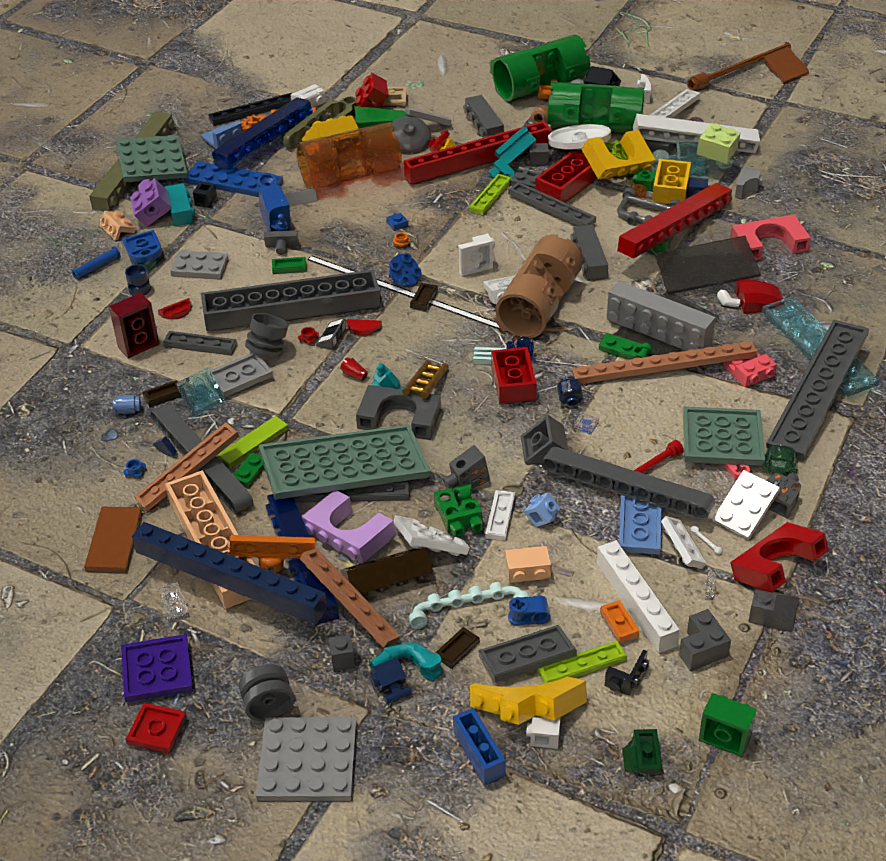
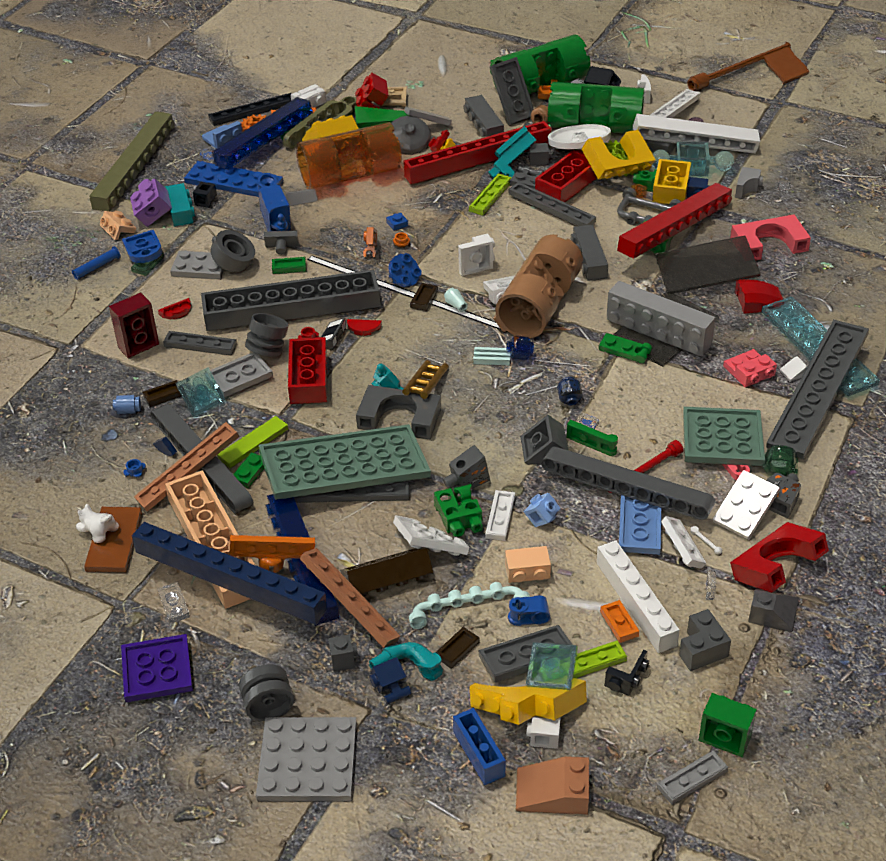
sand green plate [115,135,187,182] -> none
dark blue wheel [125,264,151,296] -> none
red plate [126,703,187,754] -> none
lavender arch [302,491,396,564] -> none
red cone [340,357,368,381] -> none
red brick [491,347,537,404] -> none
nougat plate [572,341,757,384] -> none
dark green slope [622,729,662,774] -> none
yellowish green brick [696,123,741,164] -> none
white arm [717,290,740,308] -> none
none -> white animal [76,504,119,543]
none -> clear tile [200,146,222,162]
none -> dark grey piece [210,230,255,272]
none -> red brick [288,337,327,404]
none -> orange plate [363,227,377,258]
none -> light aqua cone [444,288,468,312]
none -> dark grey tile [489,57,534,125]
none -> nougat slope [516,756,589,815]
none -> clear light blue slope [526,642,578,690]
none -> green plate [566,420,618,456]
none -> light grey tile [657,751,728,805]
none -> white slope [780,356,807,382]

